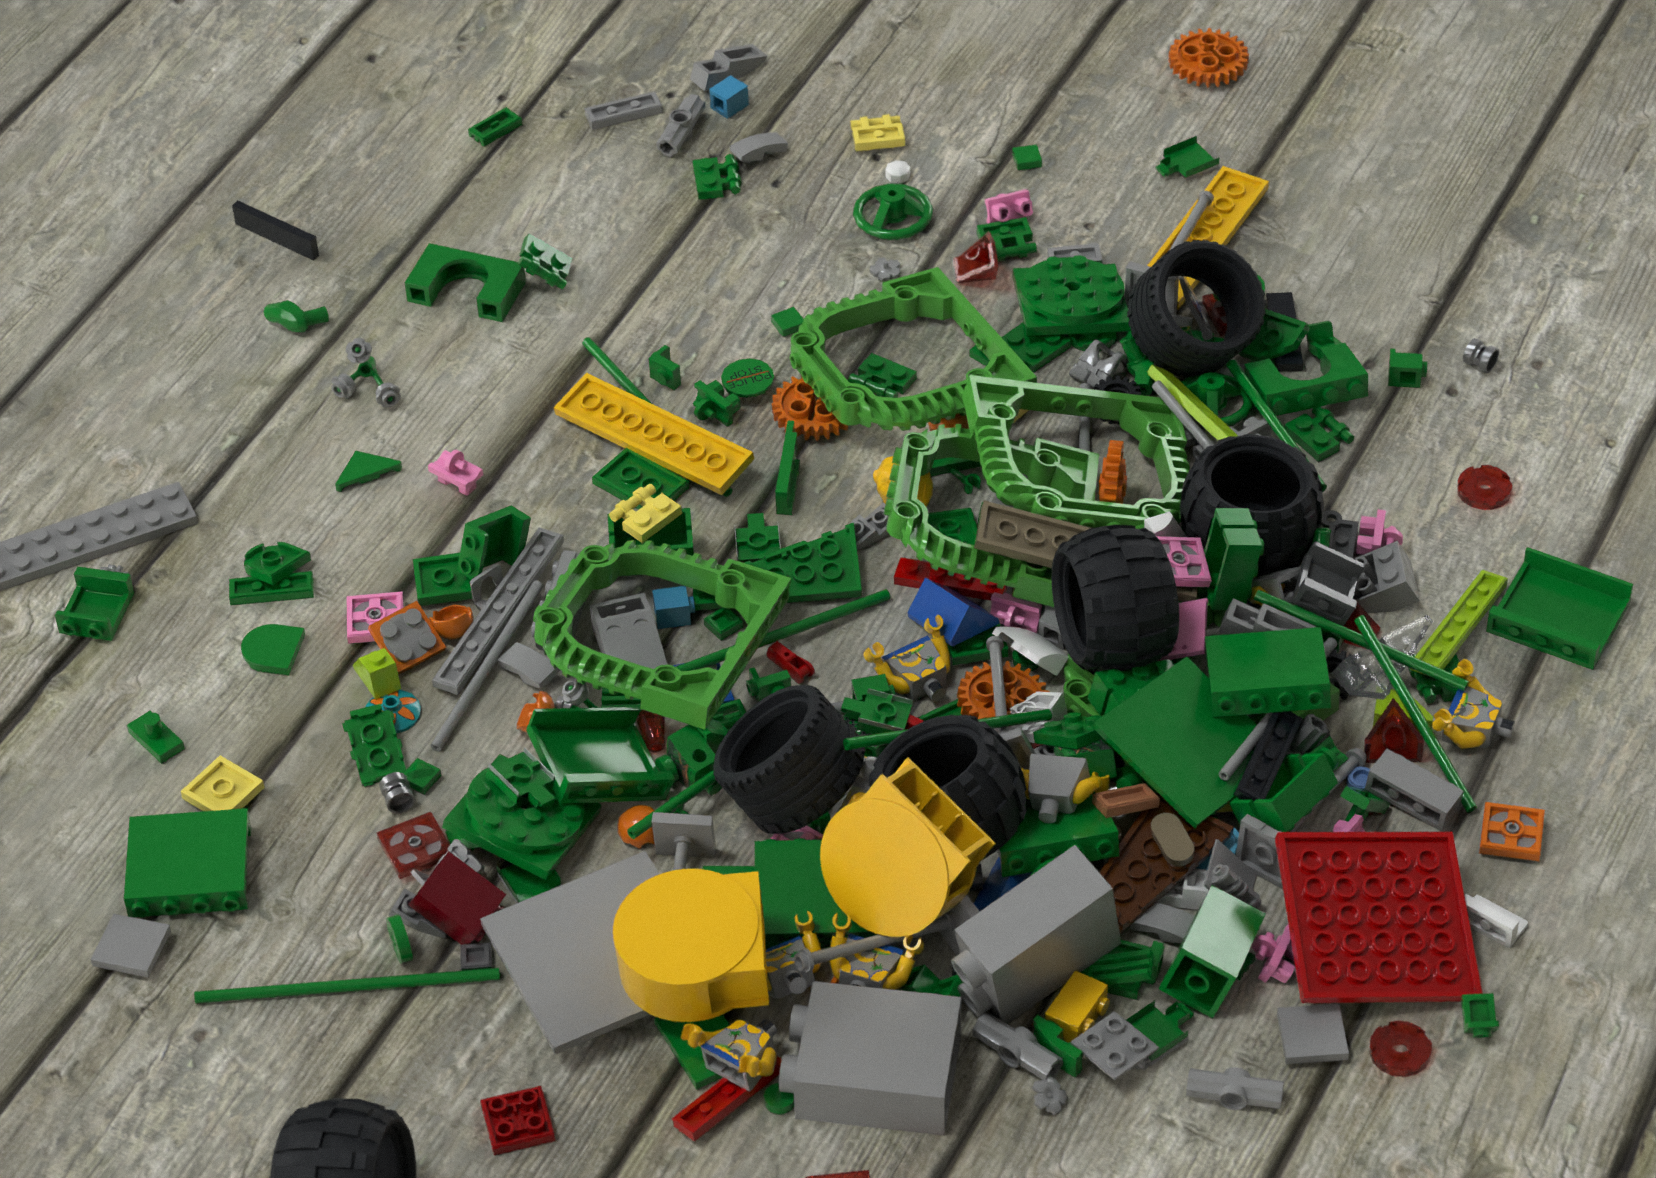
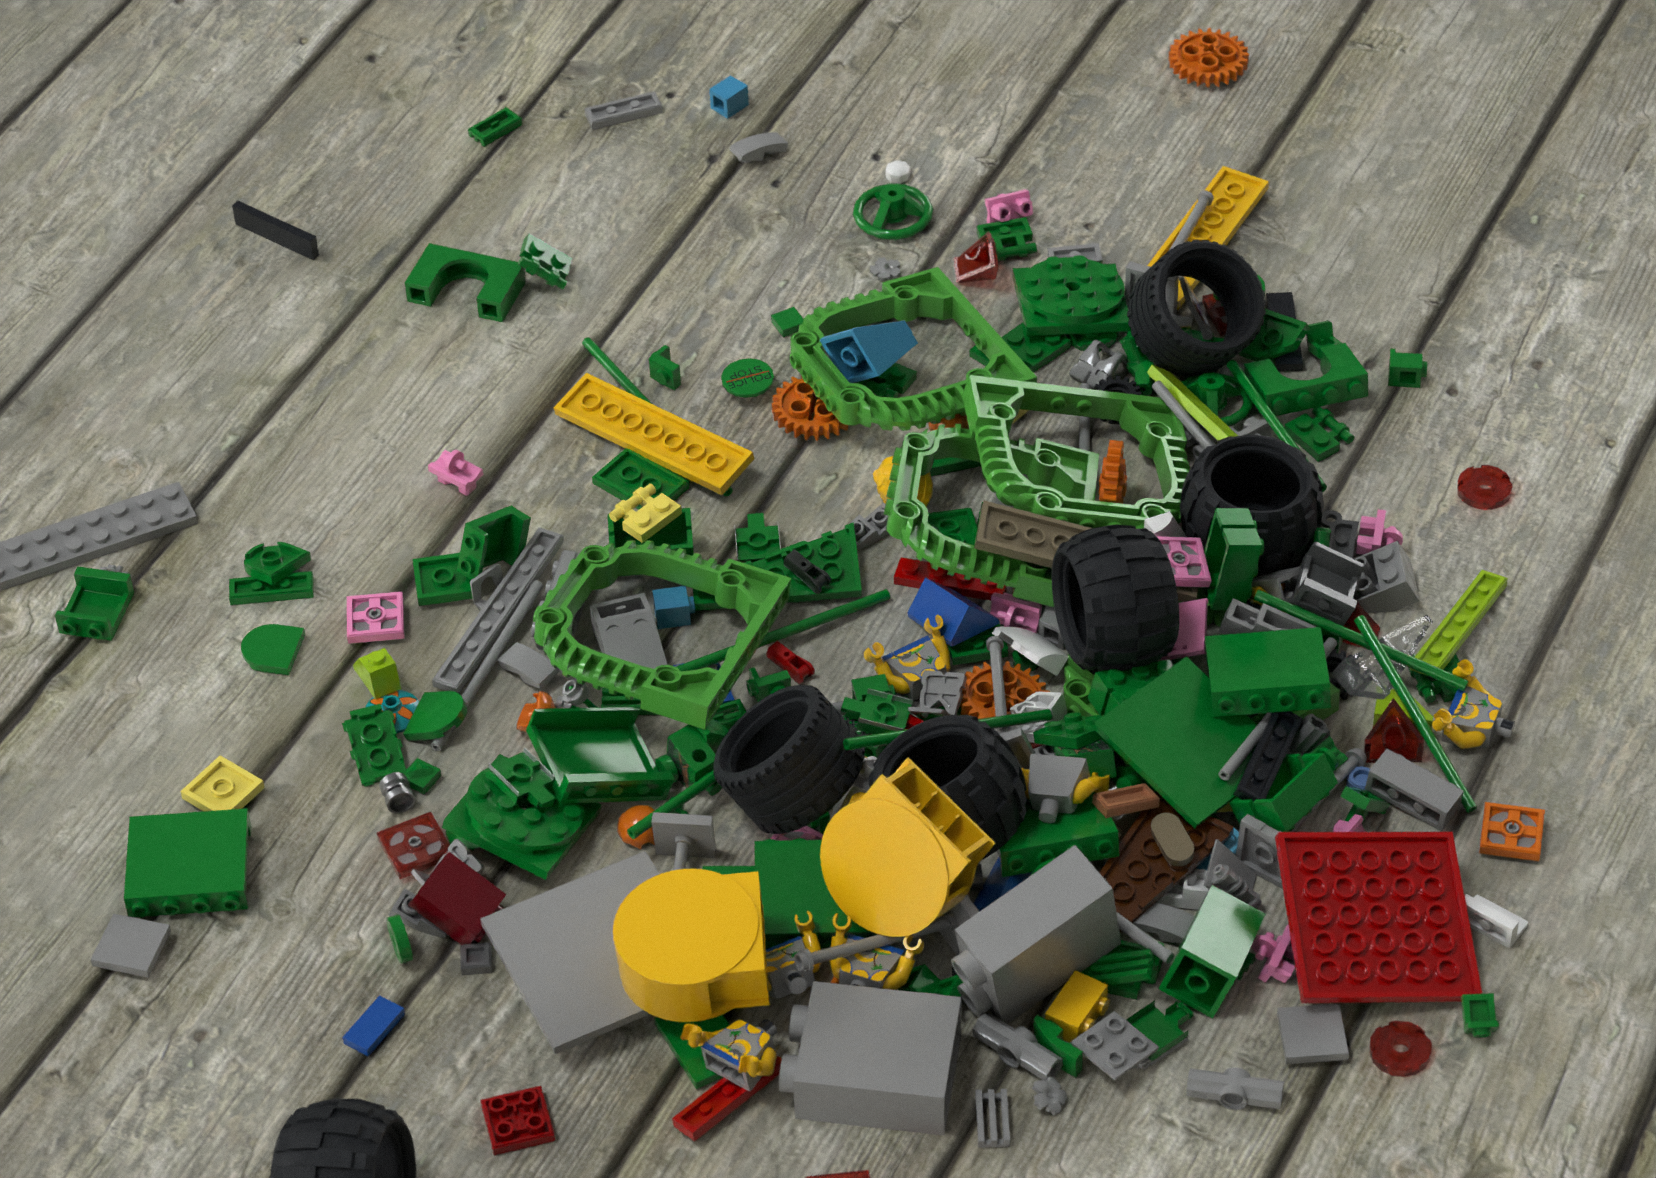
green tile [127,711,185,764] -> none
green piece [194,968,500,1004] -> none
green arm [264,300,329,332] -> none
light grey plant [331,338,401,408] -> none
green tile [335,450,402,492] -> none
light grey piece [368,601,446,675] -> none
orange hair [429,604,473,640] -> none
green piece [497,864,561,903] -> none
clear red cone [637,710,665,752] -> none
light grey piece [657,94,705,157] -> none
light grey slope [690,44,767,91] -> none
green plate [692,154,742,200] -> none
green hips [693,380,741,427] -> none
green tile [703,607,743,641] -> none
green tile [764,1083,794,1114] -> none
green piece [775,421,800,515] -> none
light yellow plate [850,114,905,151] -> none
green hand [950,468,981,494] -> none
green tile [1012,144,1042,170] -> none
green piece [1156,135,1220,182] -> none
flat silver wheel [1463,338,1500,373] -> none
green panel [1486,547,1633,670] -> none
none -> blue tile [342,995,405,1056]
none -> green tile [403,691,468,741]
none -> pearl dark grey bar [783,550,832,594]
none -> dark azure slope [820,321,918,383]
none -> light grey piece [908,670,967,718]
none -> light grey tile [975,1089,1010,1148]
none -> light grey bar [1116,912,1174,964]

